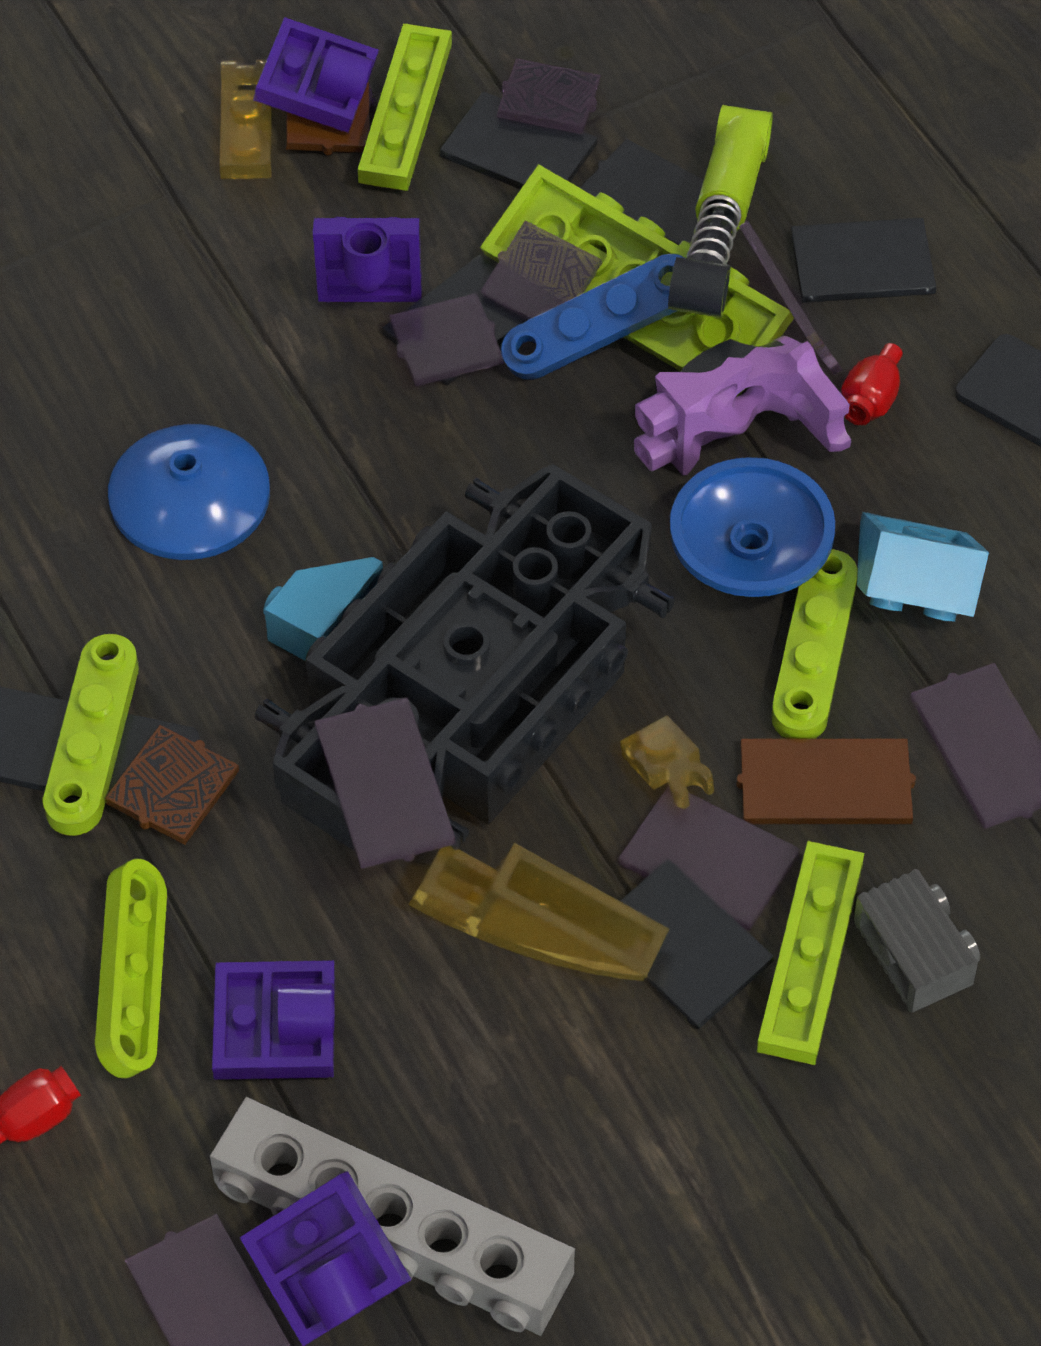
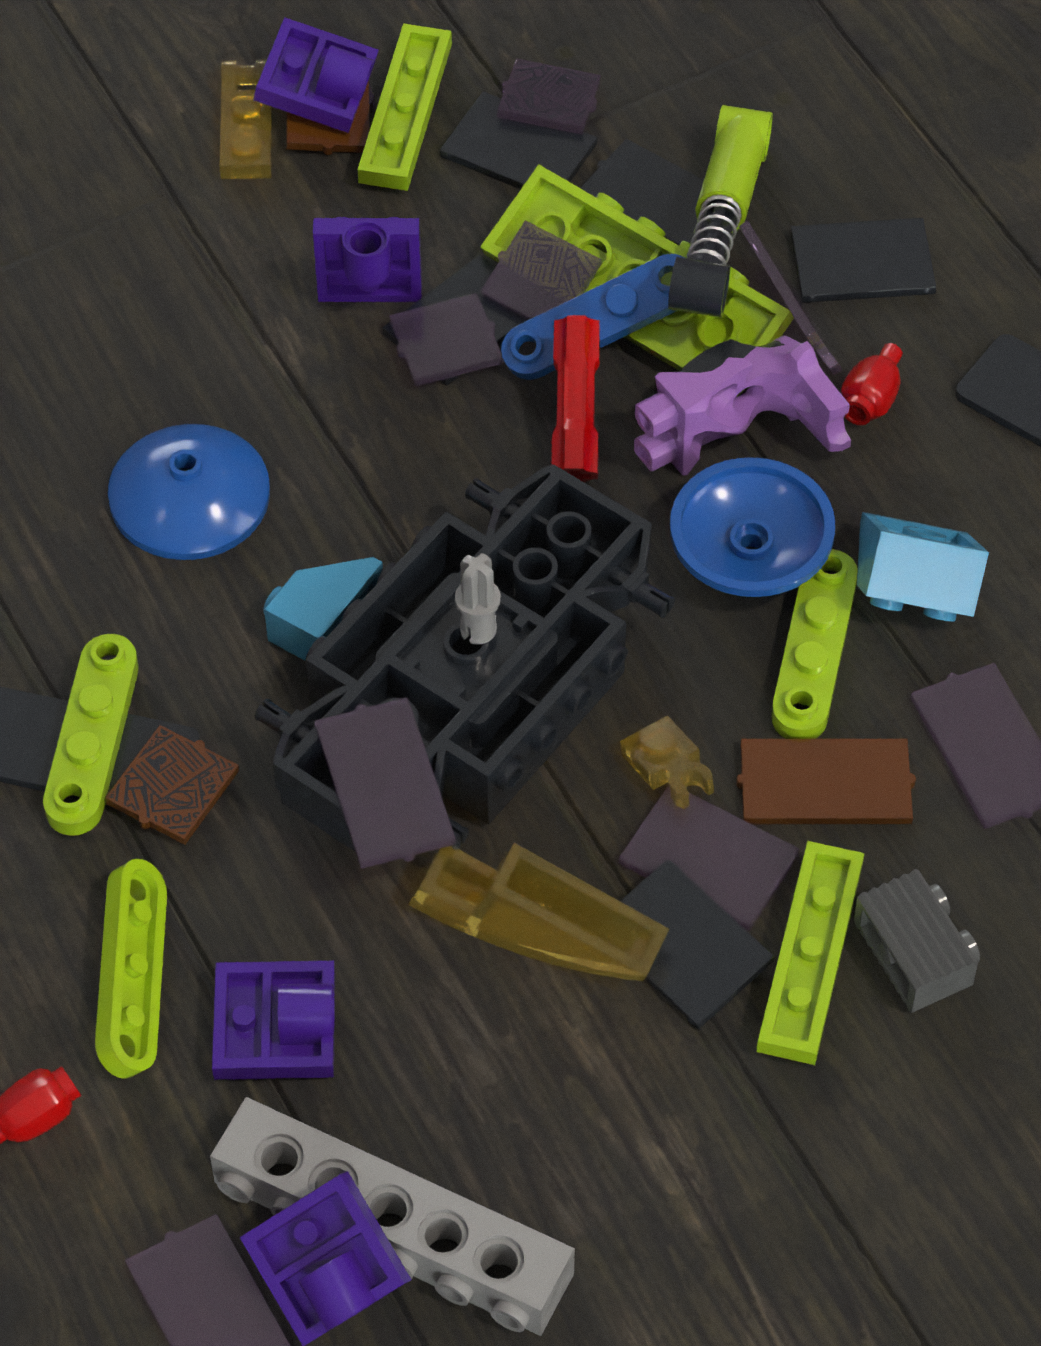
none -> light grey axle [455,553,501,644]
none -> red axle [552,315,600,483]

